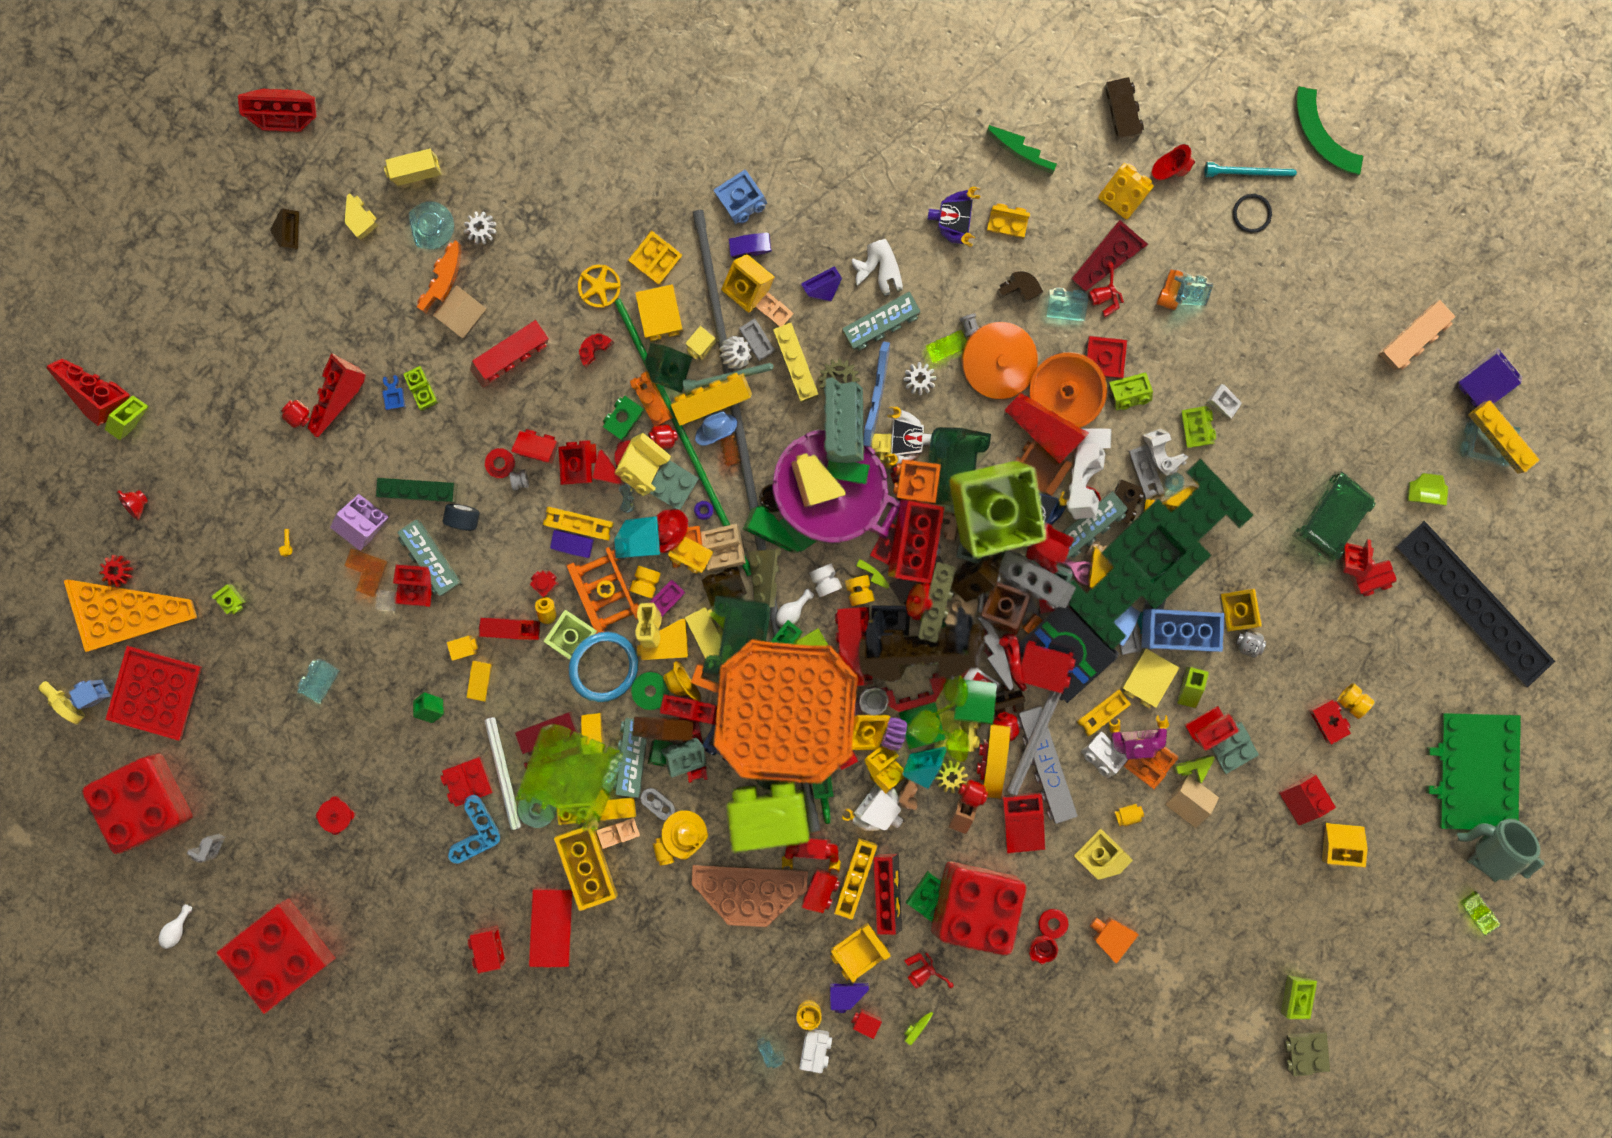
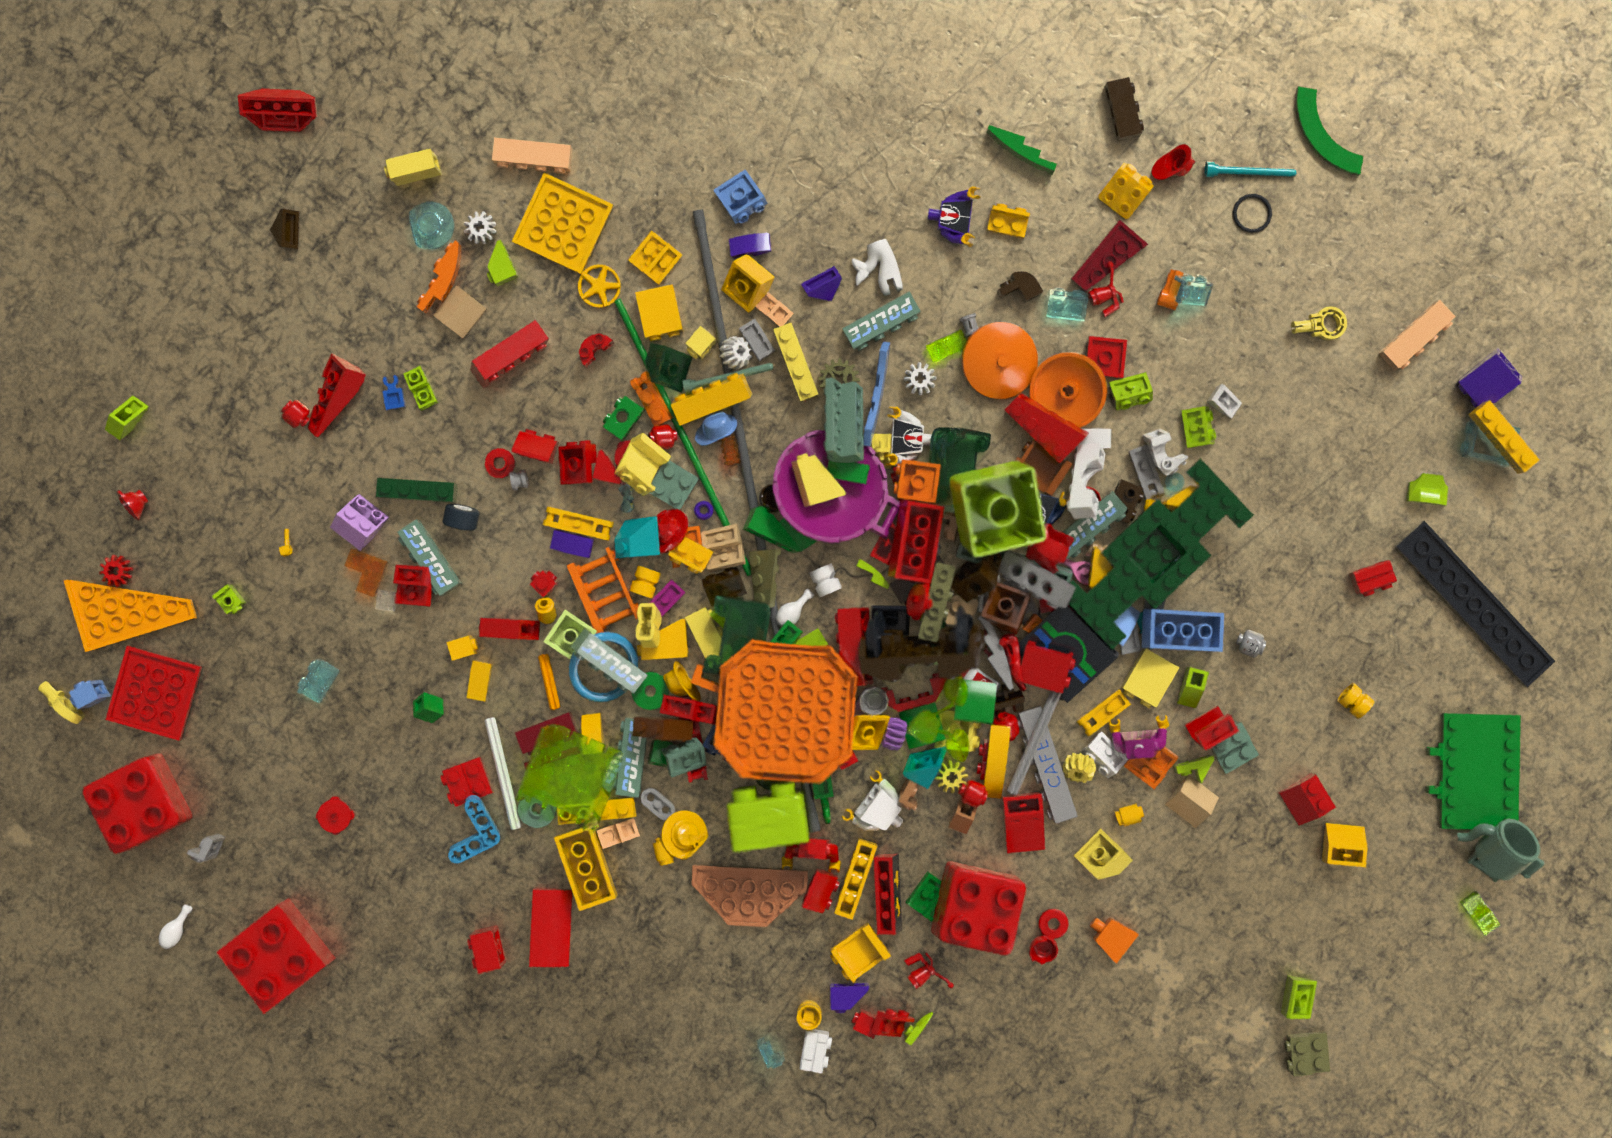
red wedge [46,359,130,426] -> none
light yellow slope [345,193,378,240] -> none
yellow bush [597,580,615,598] -> none
yellow wheel [845,575,875,607] -> none
yellow slope [864,746,905,794] -> none
yellow slope [1221,589,1262,632] -> none
clear green windscreen [1292,471,1376,561] -> none
red brick [1308,699,1351,745] -> none
red bracket [1342,539,1375,578] -> none
none -> lime slope [487,240,519,286]
none -> light nougat brick [492,137,573,174]
none -> yellow plate [512,173,614,274]
none -> light orange axle [538,654,560,710]
none -> brick [571,628,648,694]
none -> red bracket [871,1008,915,1037]
none -> light yellow gear [1063,753,1096,783]
none -> light yellow pin [1291,307,1347,340]

